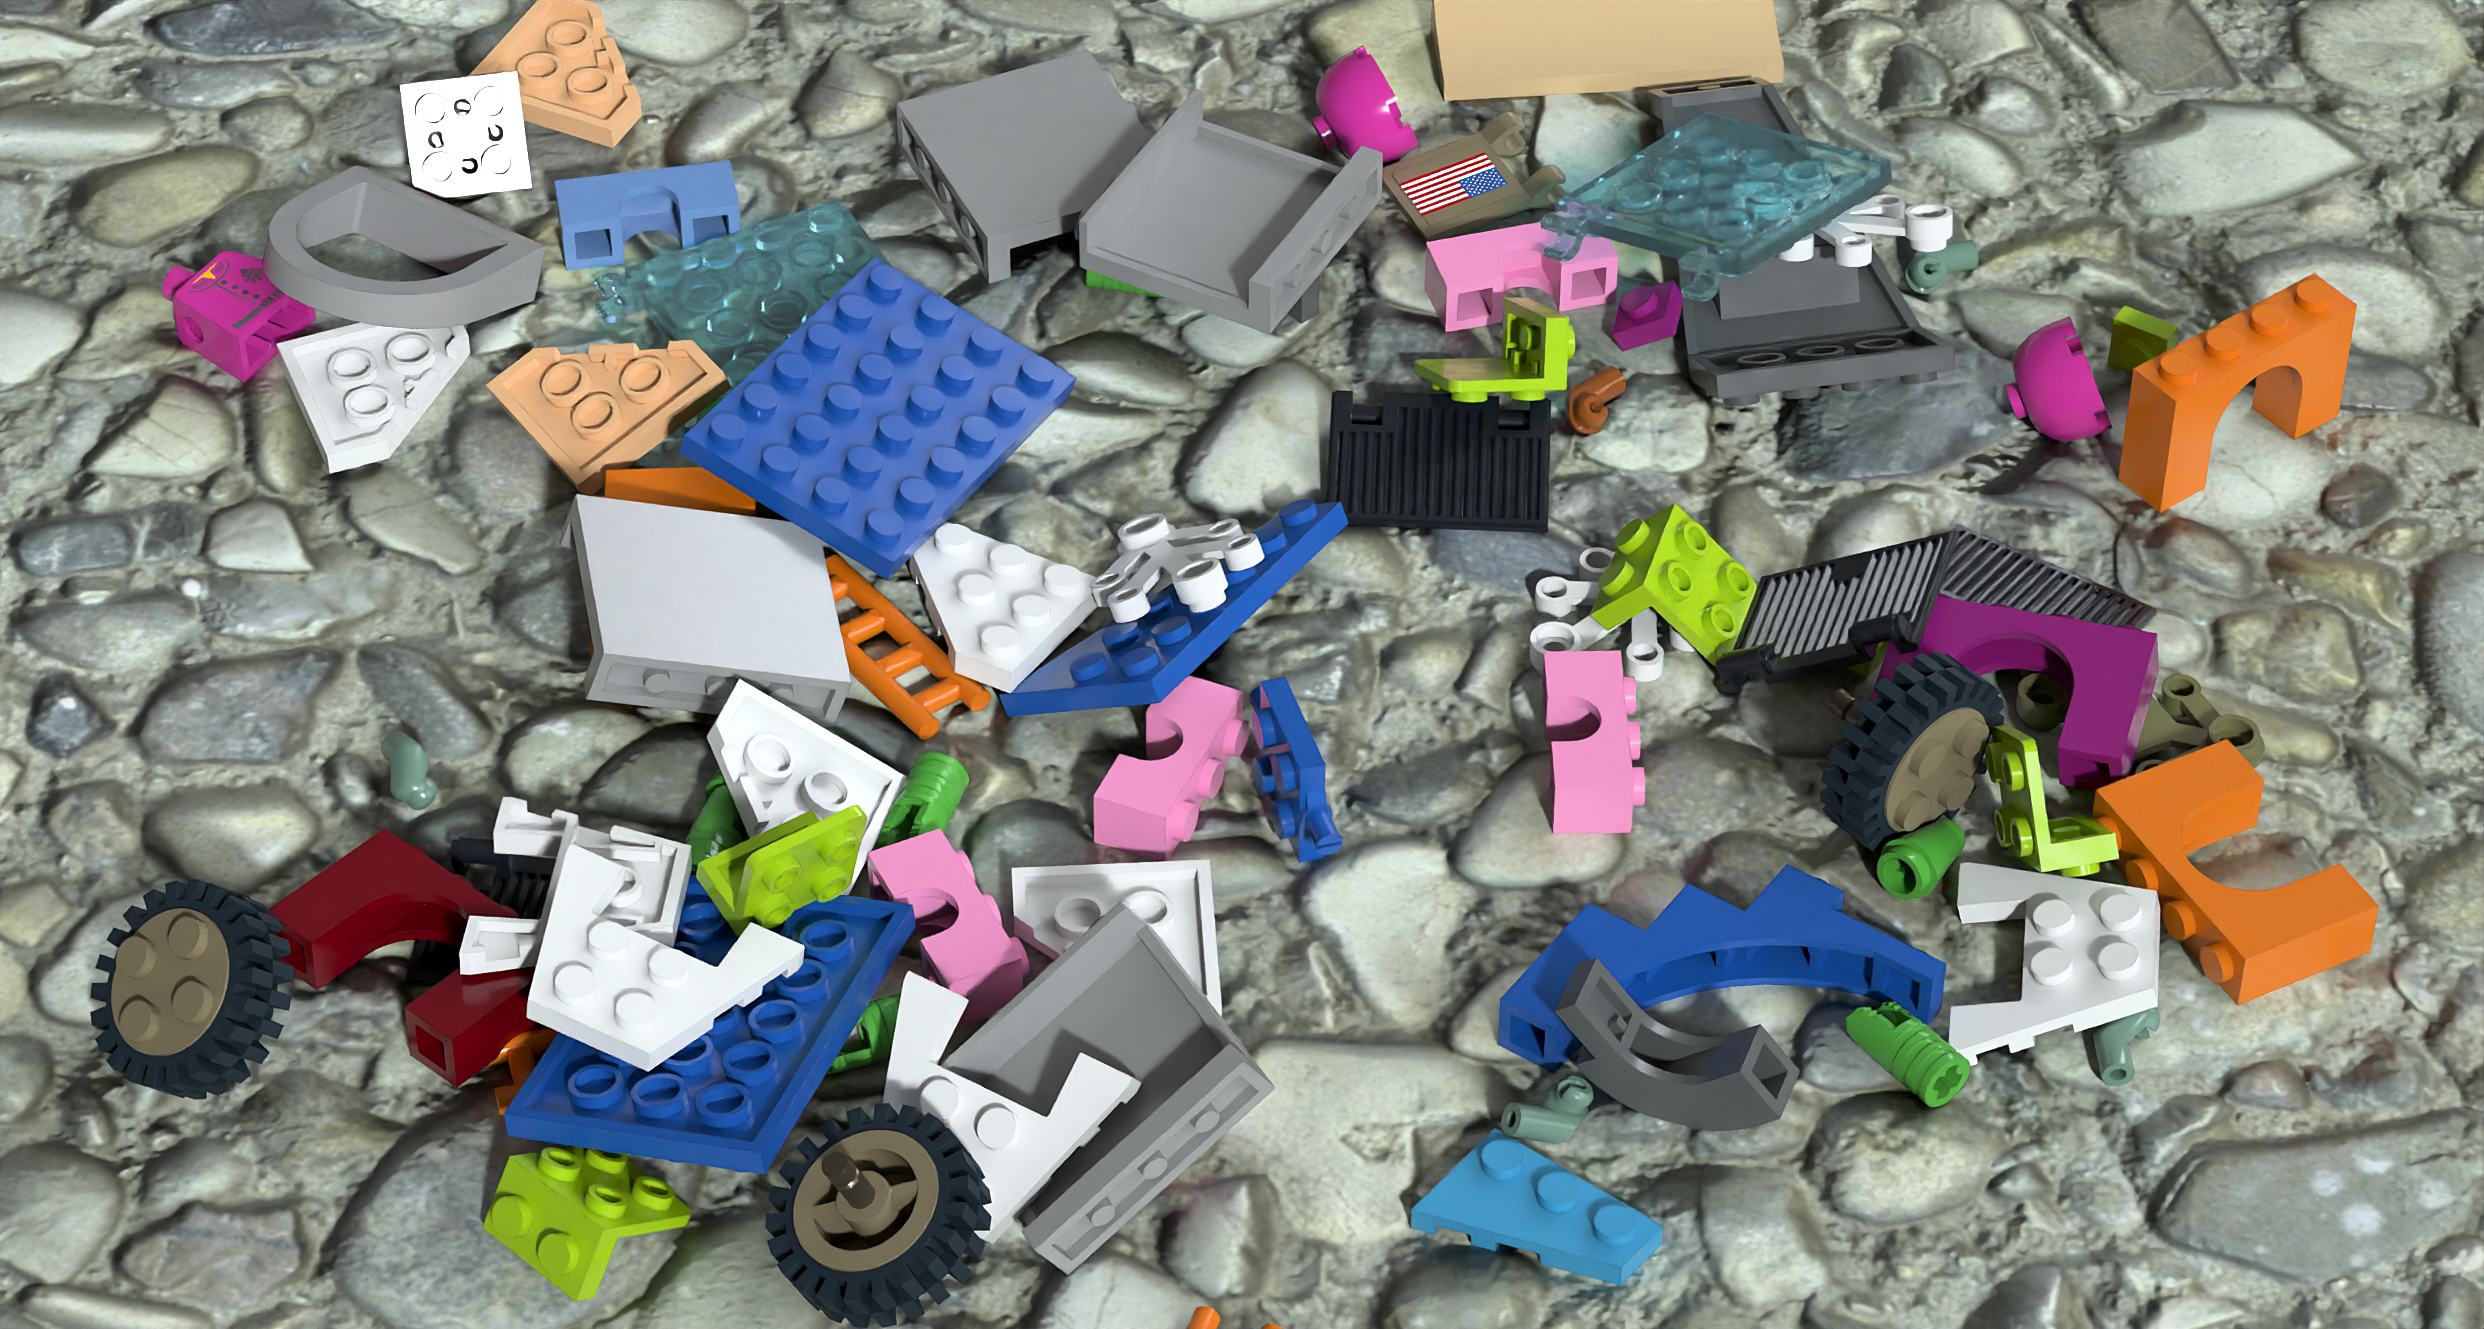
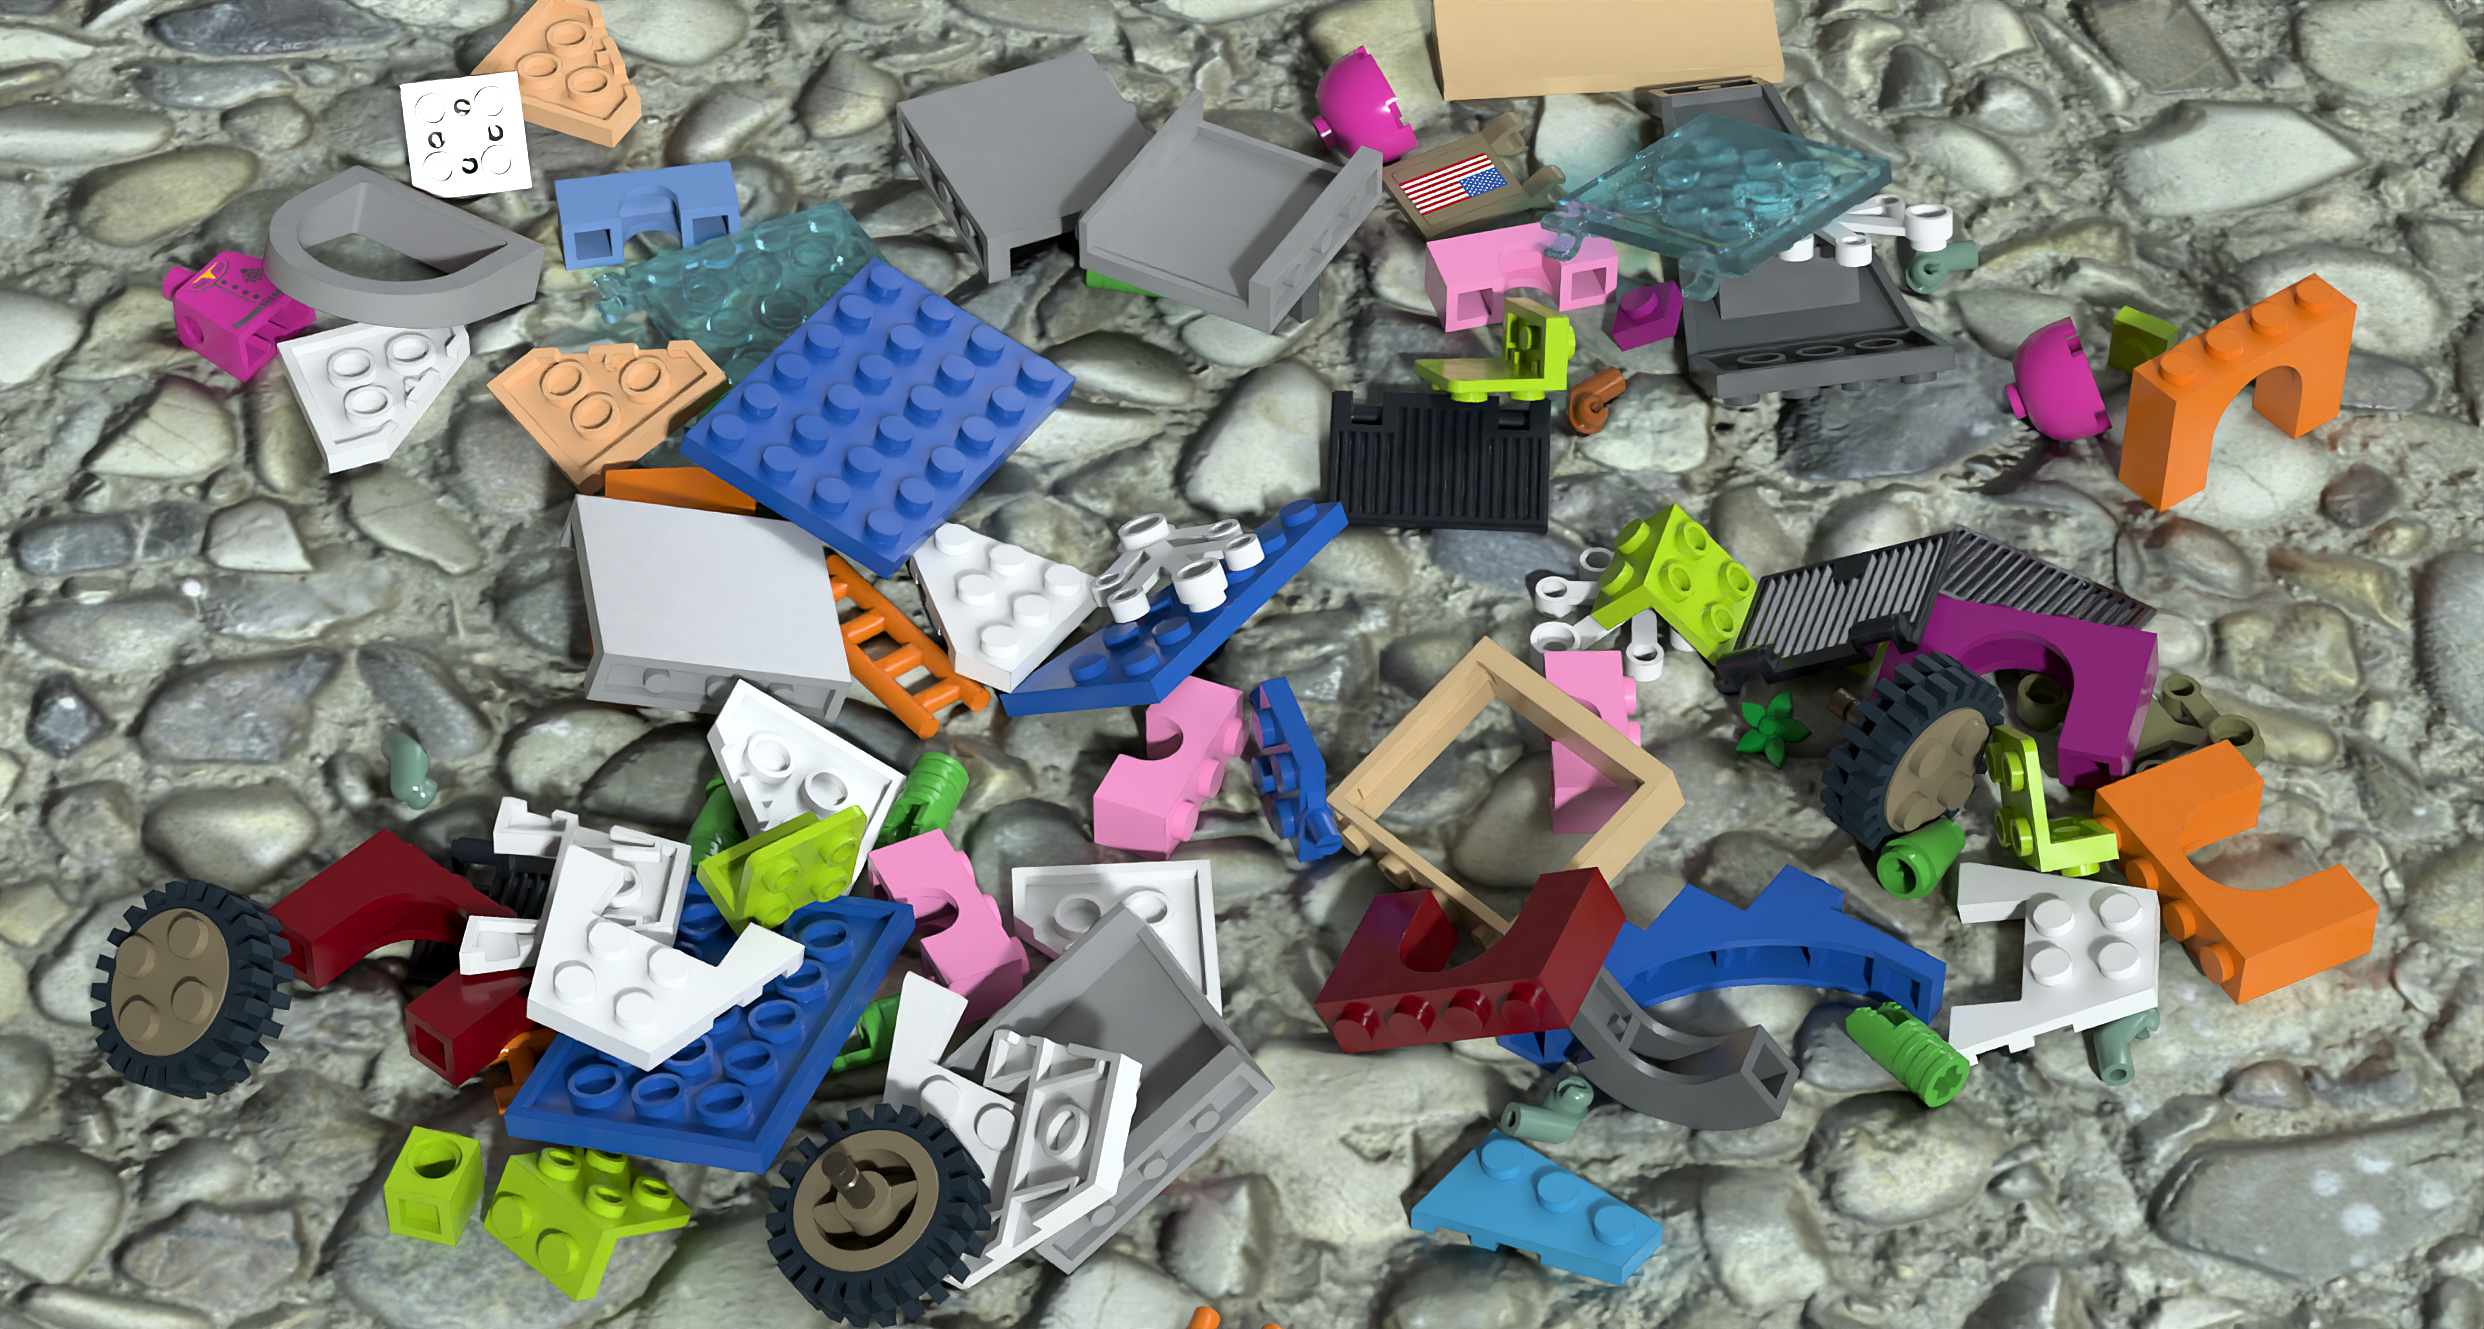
none -> lime brick [383,1126,485,1247]
none -> white wing [942,1029,1142,1290]
none -> dark red arch [1314,867,1627,1054]
none -> tan window [1326,636,1686,952]
none -> green plant [1736,691,1813,769]

